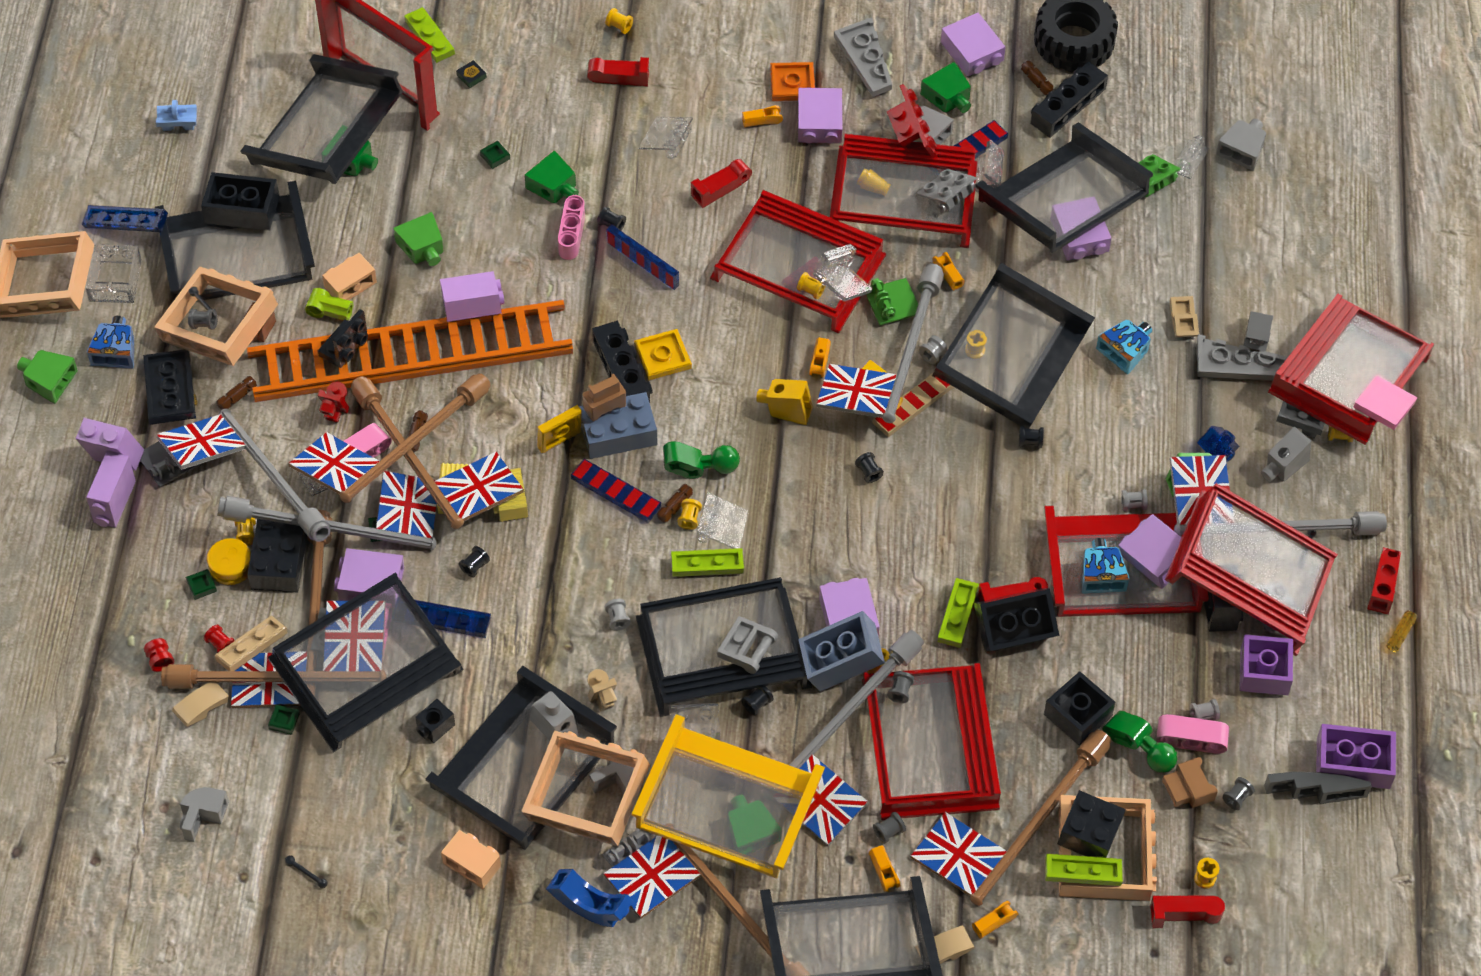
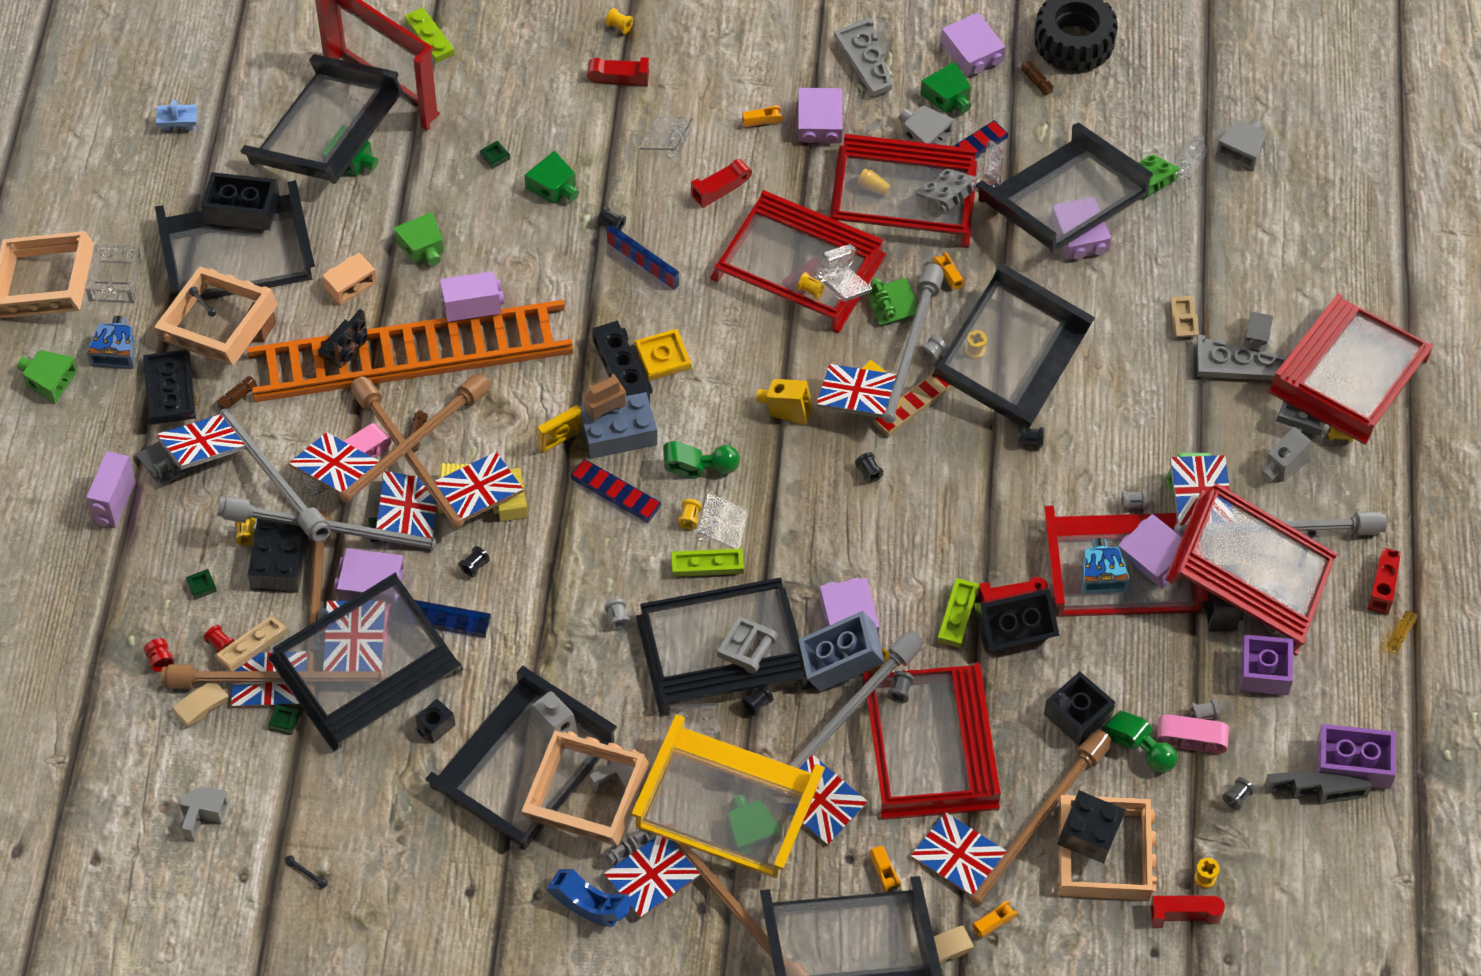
lavender brick [75,418,144,471] -> none
clear blue tile [82,205,168,232] -> none
dark grey bush [188,309,218,330] -> none
yellow head [207,538,251,585] -> none
lime piece [304,288,354,320] -> none
red hips [318,382,350,423] -> none
light nougat brick [441,830,501,889] -> none
tile [456,60,487,88] -> none
bright pink beam [558,195,585,260] -> none
tan hips [587,669,617,712] -> none
reddish brown axle [657,484,693,523] -> none
orange tile [770,62,815,101] -> none
light orange bar [809,337,831,378] -> none
dark grey bush [873,812,906,844] -> none
red bracket [887,84,937,158] -> none
black brick [1030,61,1108,138] -> none
lime plate [1045,854,1123,886] -> none
torso [1096,320,1152,375] -> none
medium nougat piece [1162,757,1218,808] -> none
clear blue brick [1197,426,1240,462] -> none
bright pink tile [1353,375,1417,430] -> none

